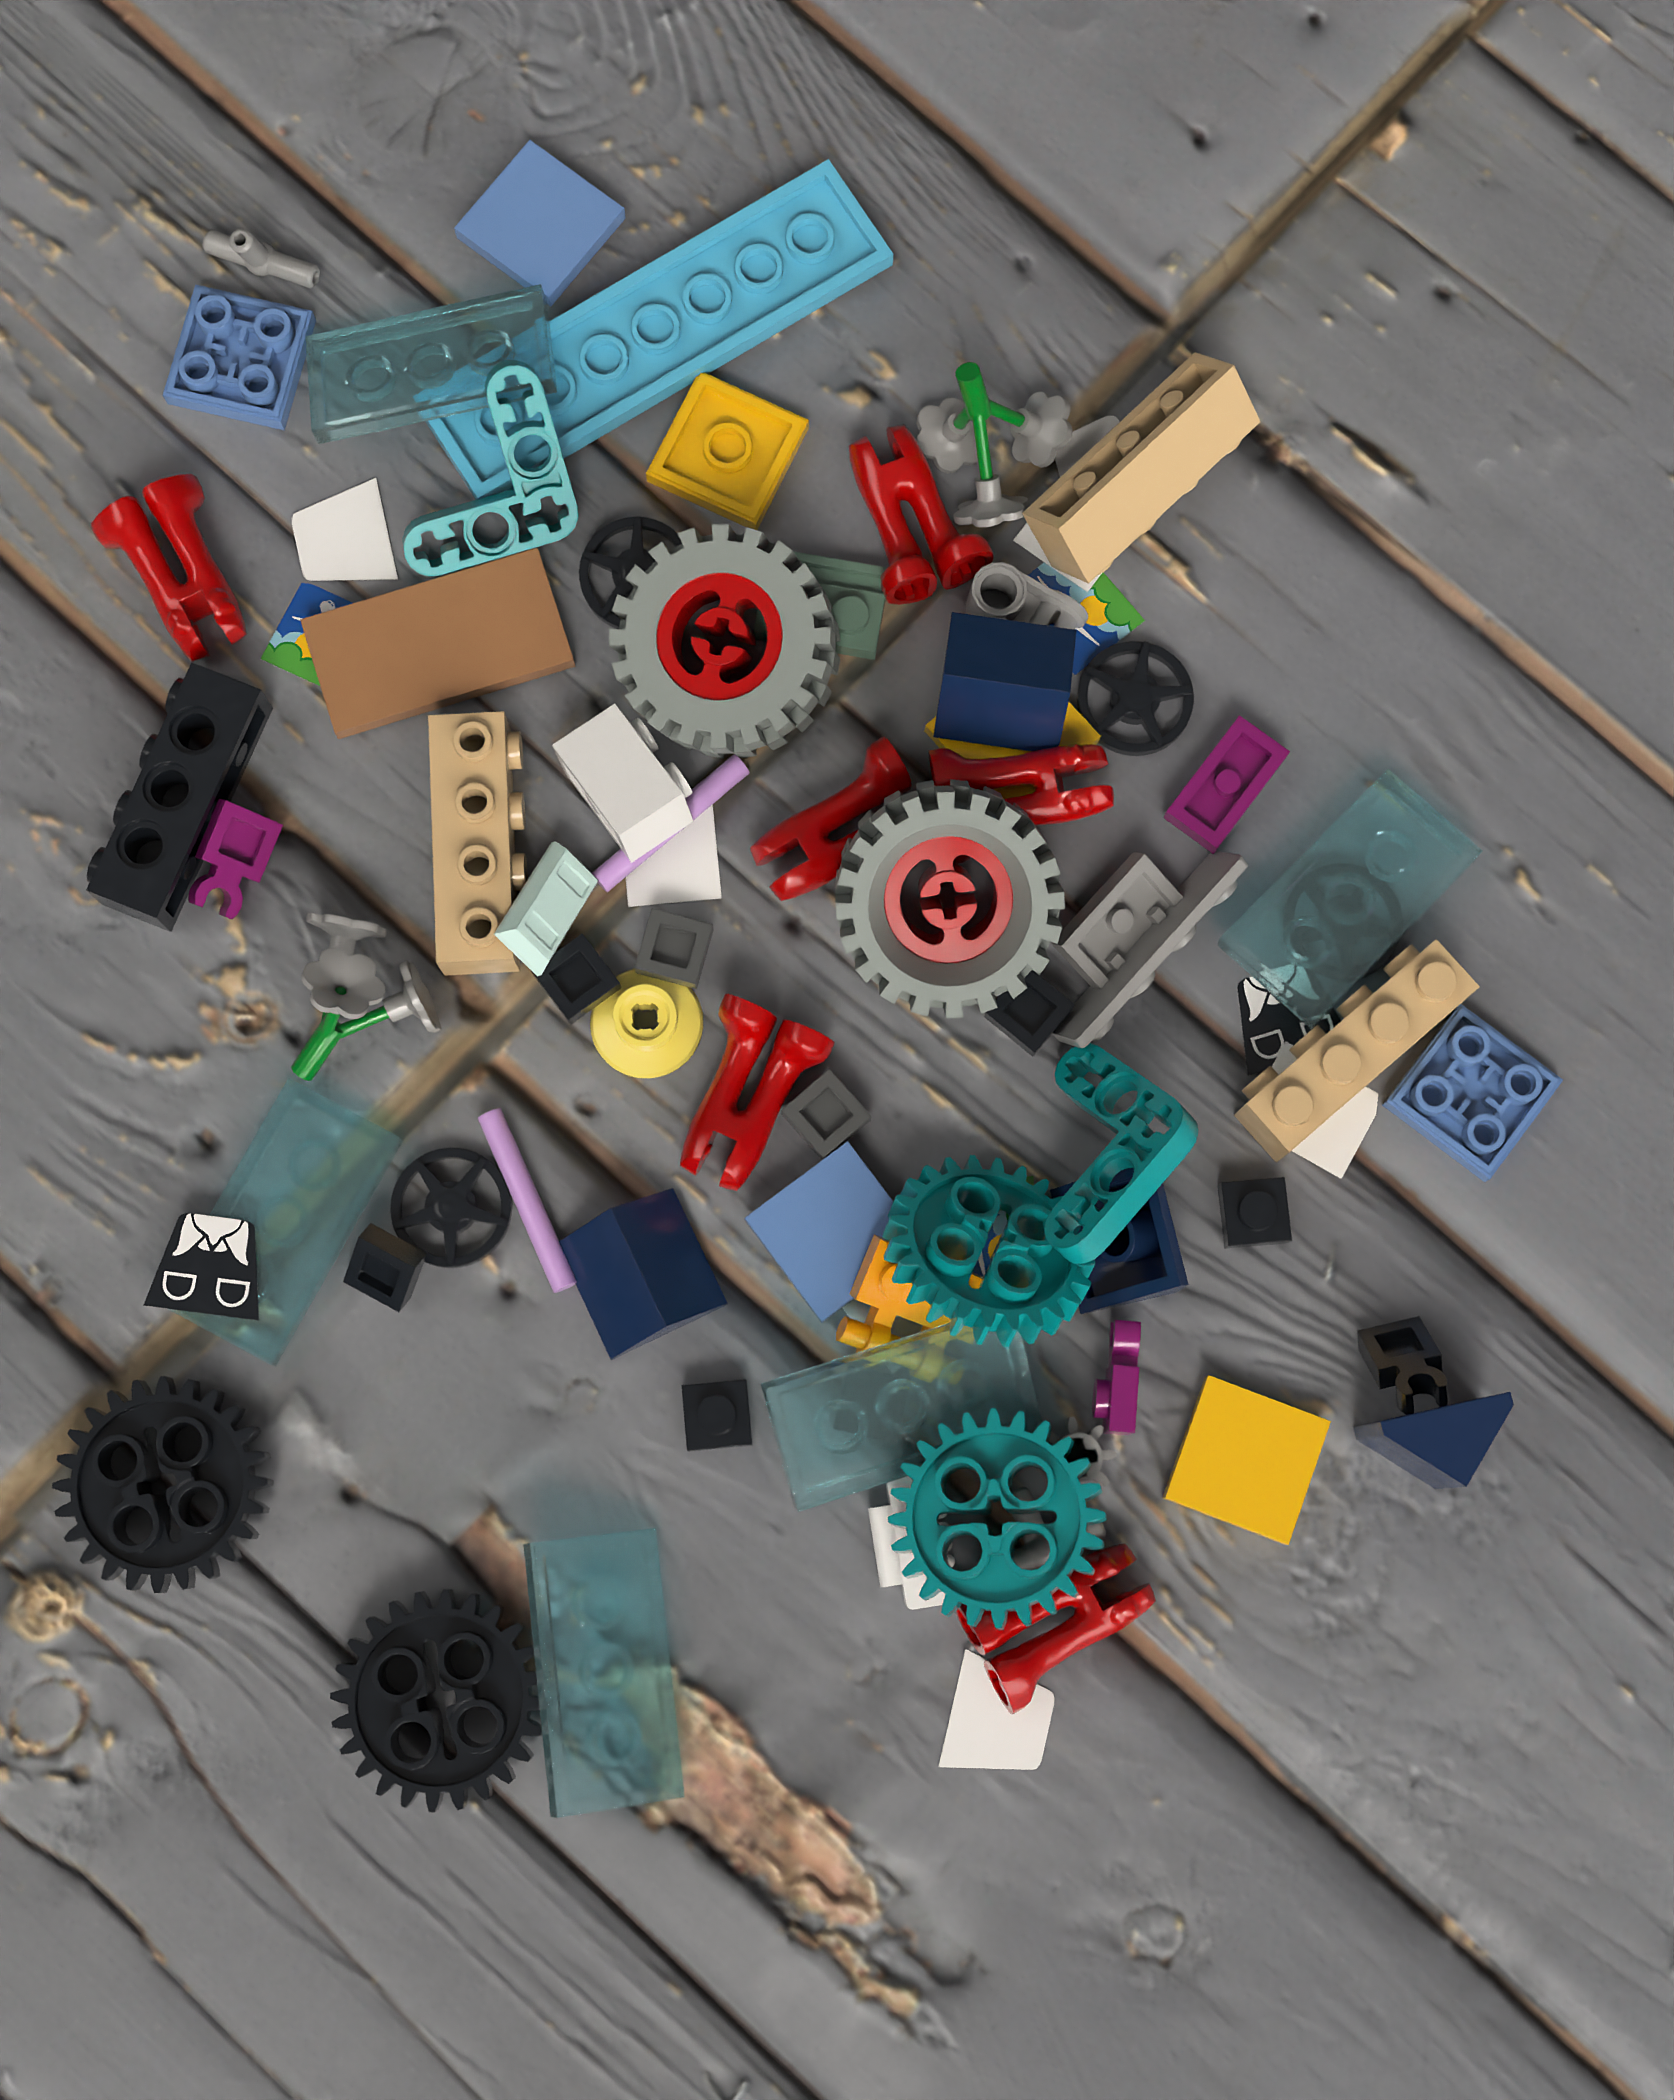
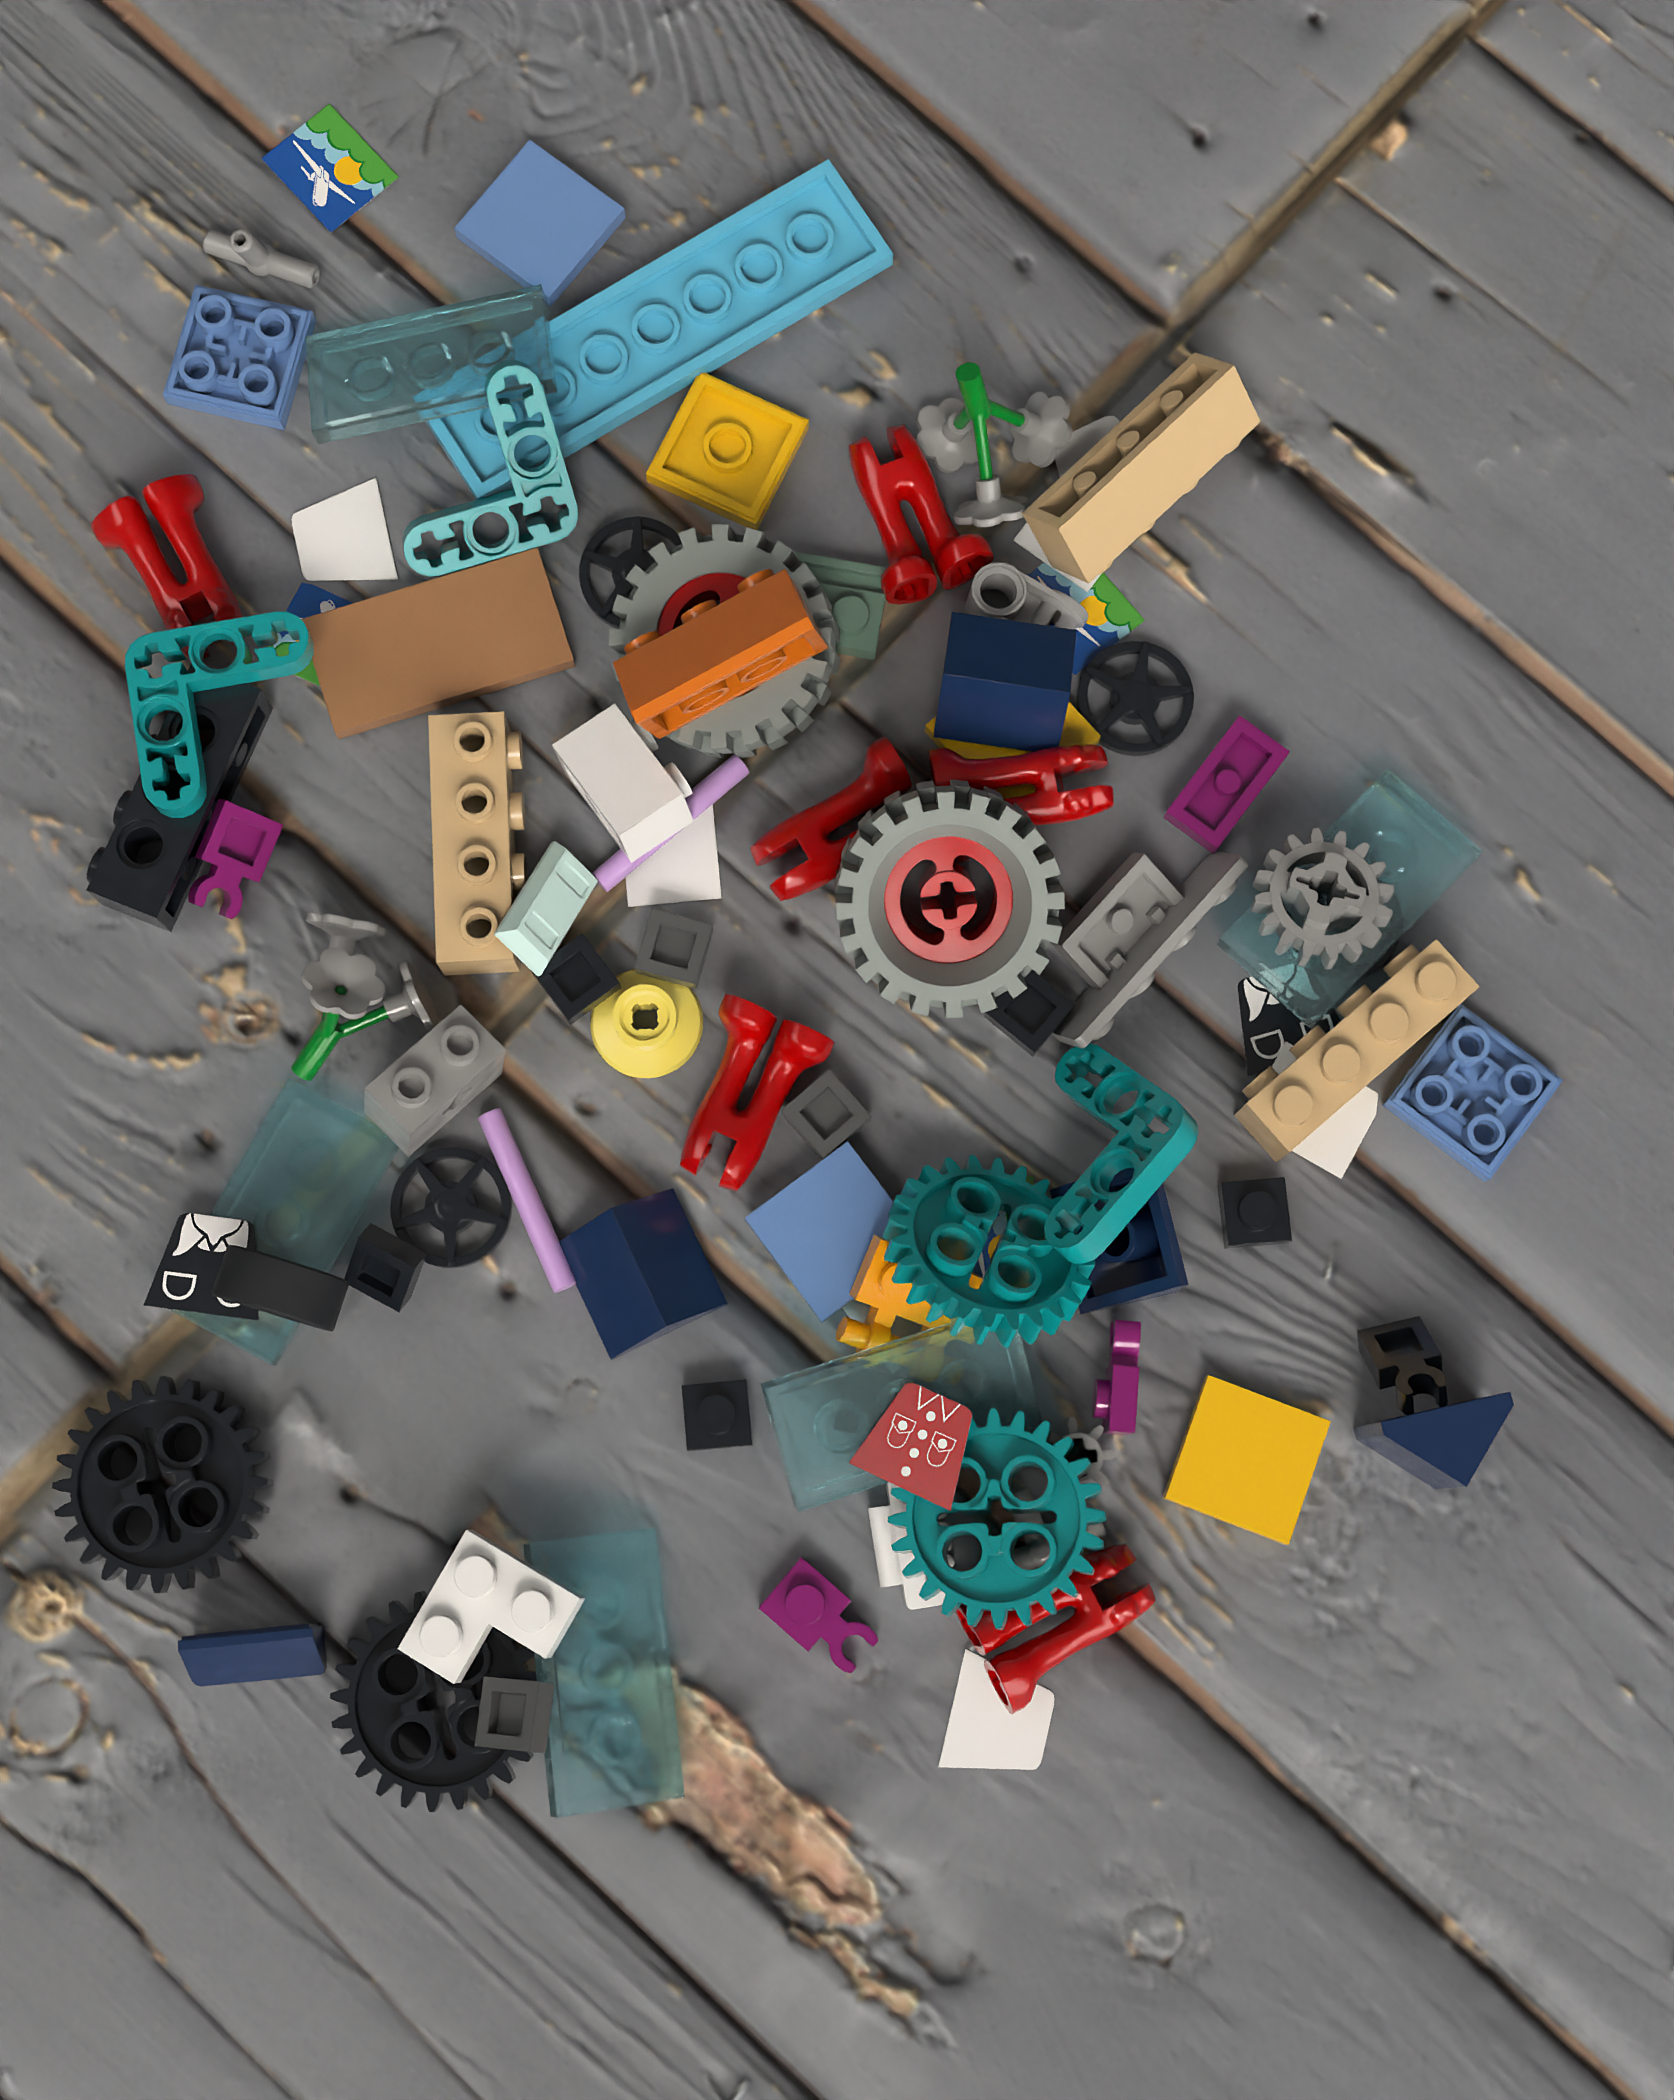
none -> teal beam [125,611,314,818]
none -> dark blue slope [178,1622,327,1687]
none -> black tyre [212,1245,349,1331]
none -> sticker [261,104,399,233]
none -> light grey brick [364,1005,506,1157]
none -> white plate [398,1530,585,1684]
none -> dark grey plate [474,1676,555,1754]
none -> orange slope [613,569,829,739]
none -> magenta plate [759,1557,878,1673]
none -> red sticker [849,1383,972,1511]
none -> light grey gear [1250,828,1395,970]

